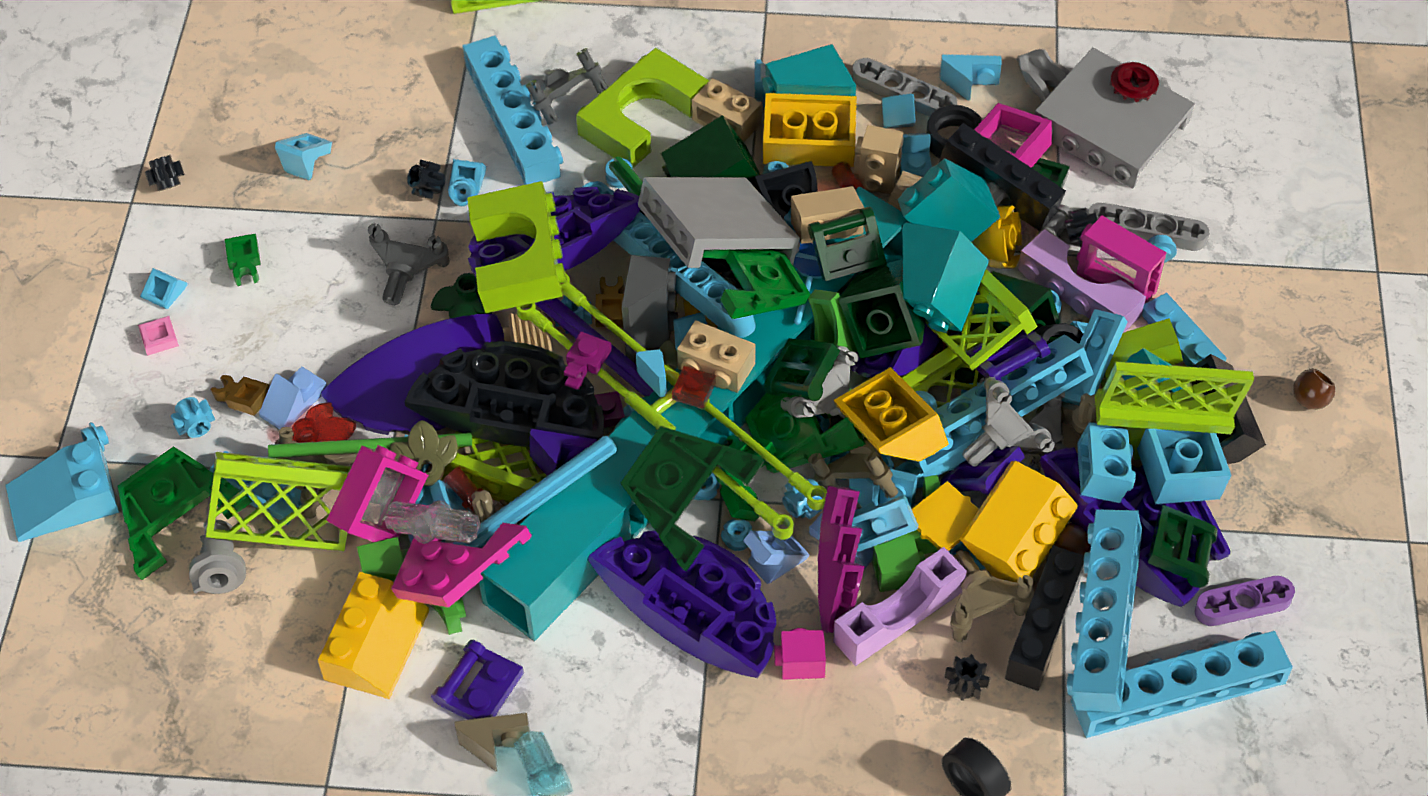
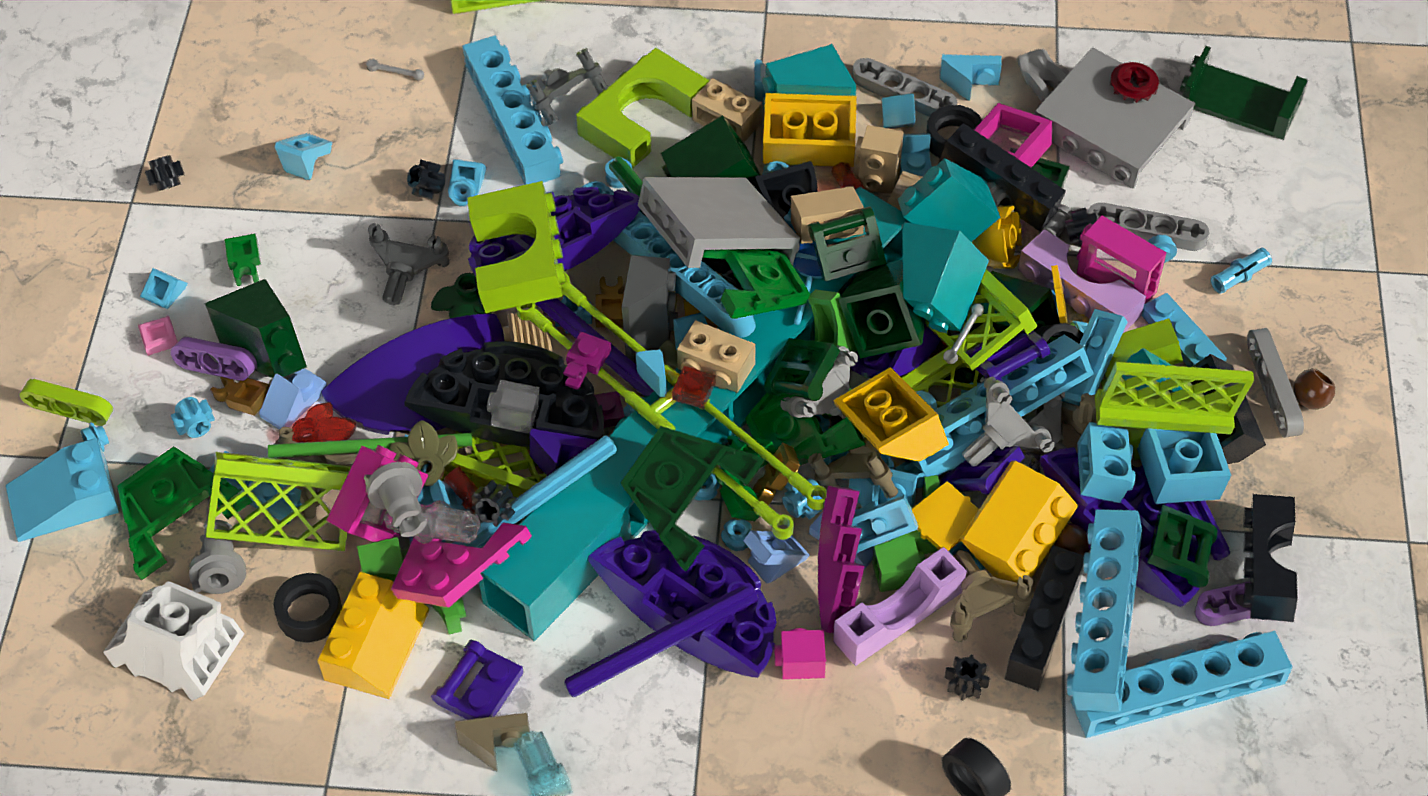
none -> lime beam [20,379,113,426]
none -> white slope [103,581,244,701]
none -> medium lavender beam [171,337,257,381]
none -> dark green slope [204,279,307,378]
none -> black tyre [273,573,343,643]
none -> light grey piece [364,462,427,537]
none -> light grey hinge [366,59,424,81]
none -> black gear [471,480,517,527]
none -> clear brick [487,380,540,434]
none -> dark purple axle [564,583,758,697]
none -> pearl gold plate [752,442,800,505]
none -> light grey hinge [943,304,984,364]
none -> yellow piece [1051,265,1068,324]
none -> dark green panel [1179,46,1308,140]
none -> medium azure pin [1210,248,1272,294]
none -> black arch [1243,494,1298,622]
none -> light grey beam [1247,328,1304,438]

